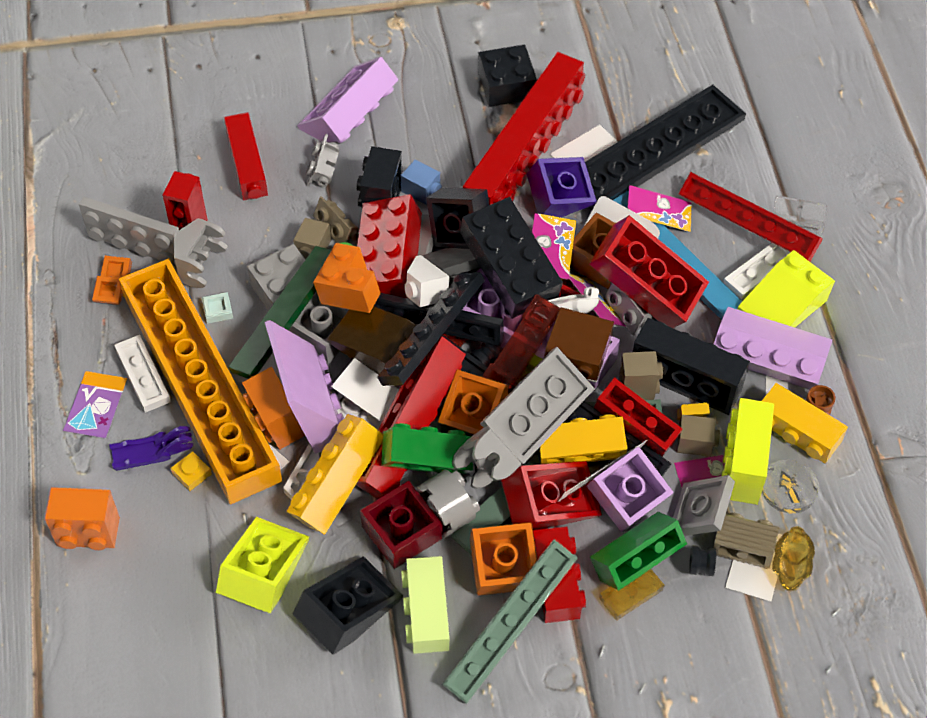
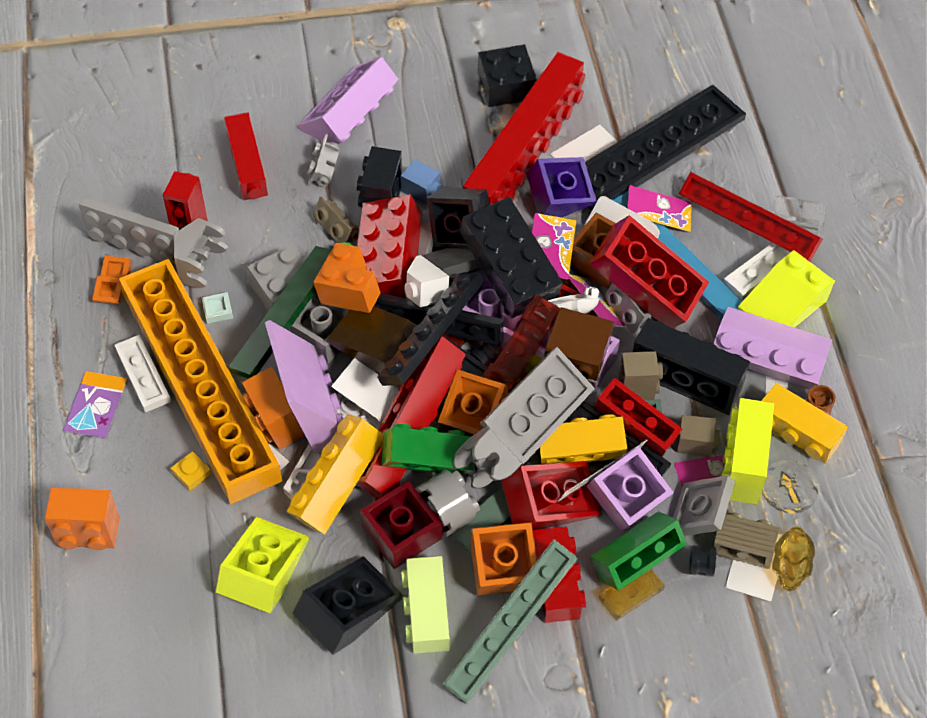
dark purple arm [109,426,194,471] -> none
dark tan brick [293,218,331,260] -> none
yellow tile [677,403,710,420] -> none

